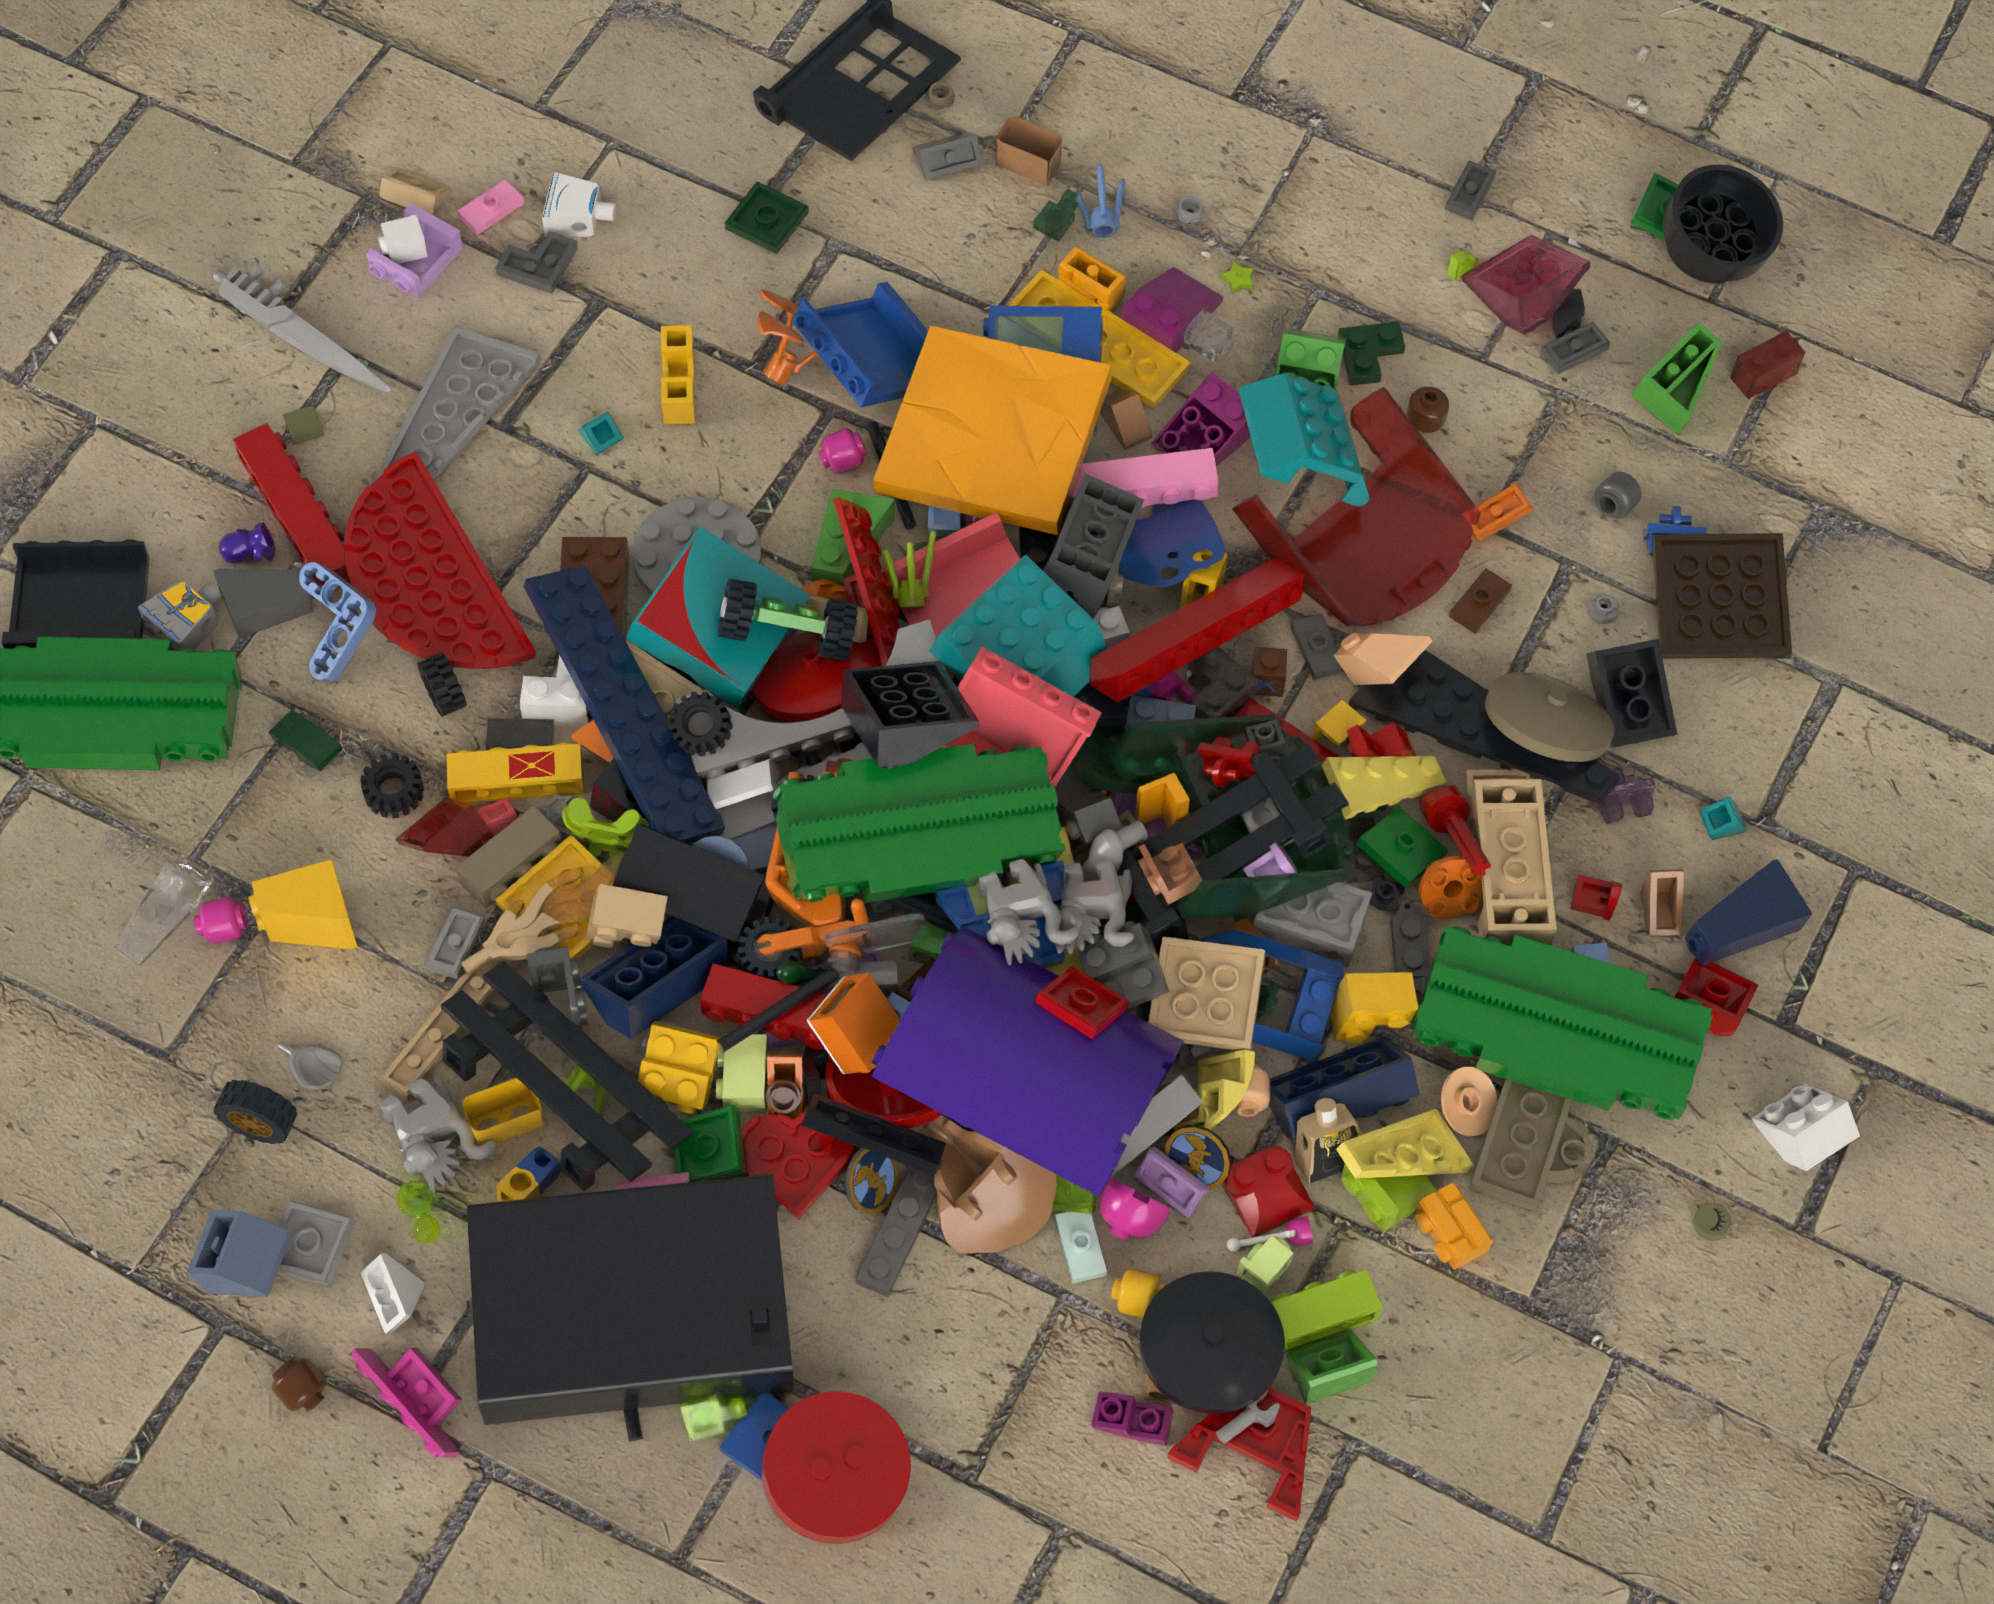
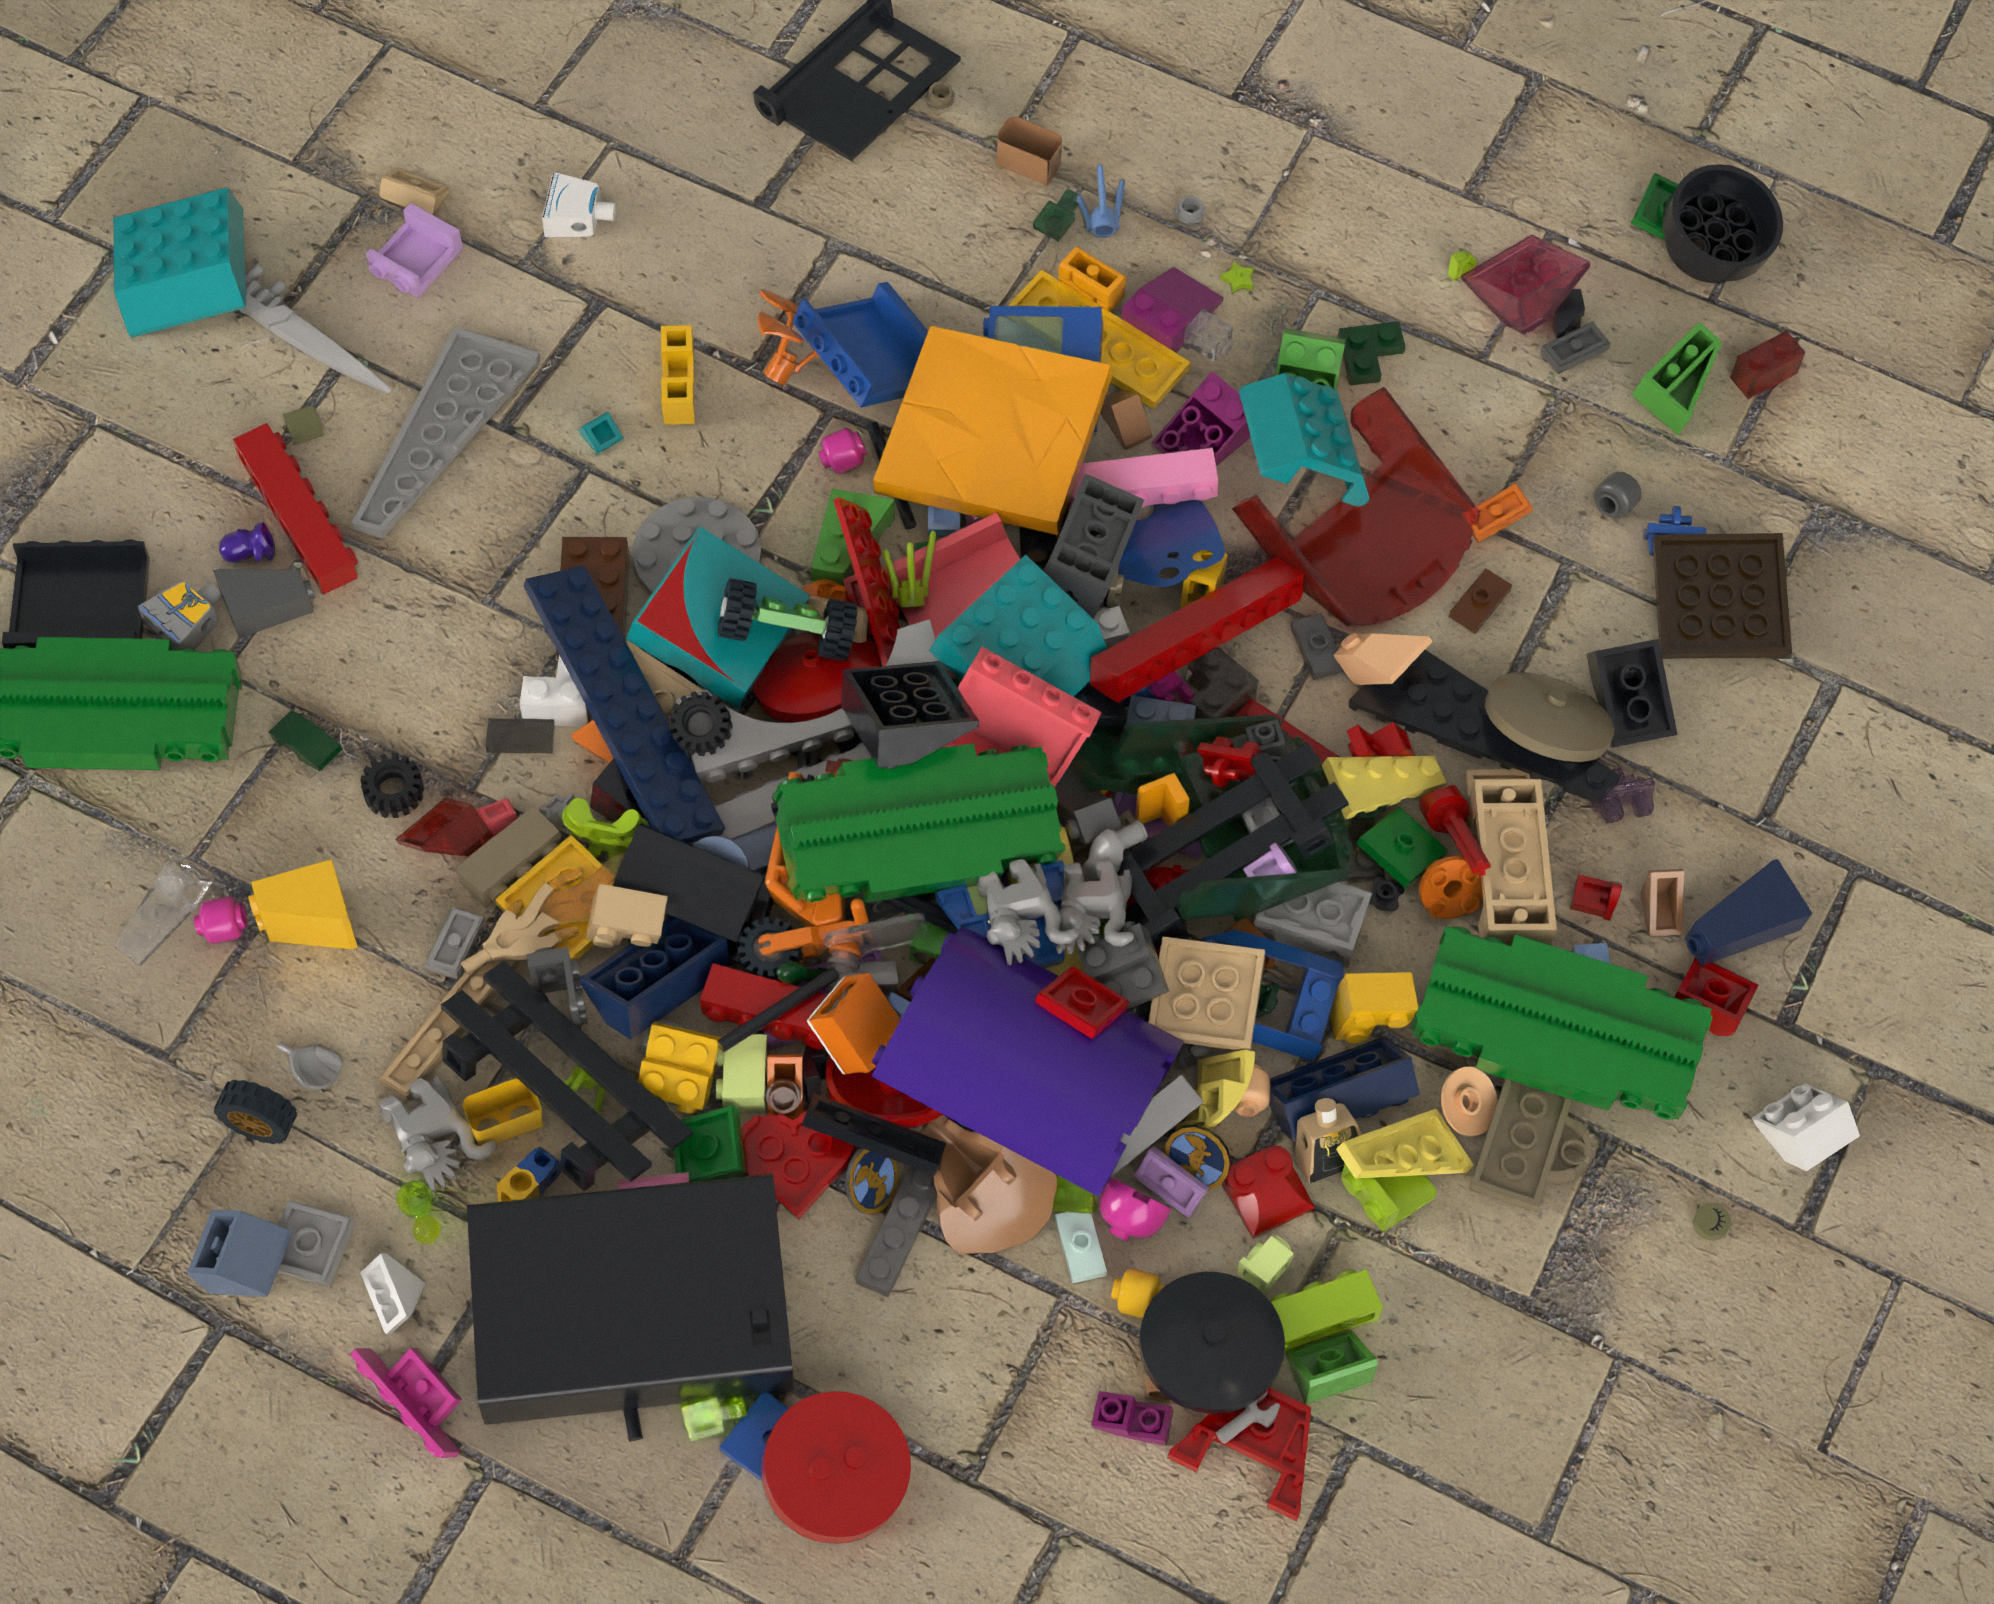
reddish brown head [272,1356,327,1412] -> none
medium blue beam [299,562,376,682] -> none
red plate [344,451,536,669] -> none
white brick [378,215,428,264] -> none
black tyre [417,652,467,717] -> none
yellow brick [446,742,585,804] -> none
bright pink plate [457,179,525,235] -> none
dark grey plate [495,231,578,294] -> none
white slope [707,759,781,809] -> none
dark green plate [725,181,809,254] -> none
dark grey panel [912,132,983,179] -> none
nougat bracket [1138,843,1205,905] -> none
hinge [1227,1216,1313,1252] -> none
reddish brown brick [1250,647,1287,697] -> none
yellow panel [1312,700,1366,746] -> none
dark grey plate [1390,898,1431,1023] -> none
reddish brown head [1406,387,1449,433] -> none
light orange brick [1415,1182,1493,1270] -> none
dark grey plate [1445,160,1496,220] -> none
light grey plate [1588,593,1619,624] -> none
teal slope [1699,796,1747,840] -> none
none -> teal slope [113,187,246,338]

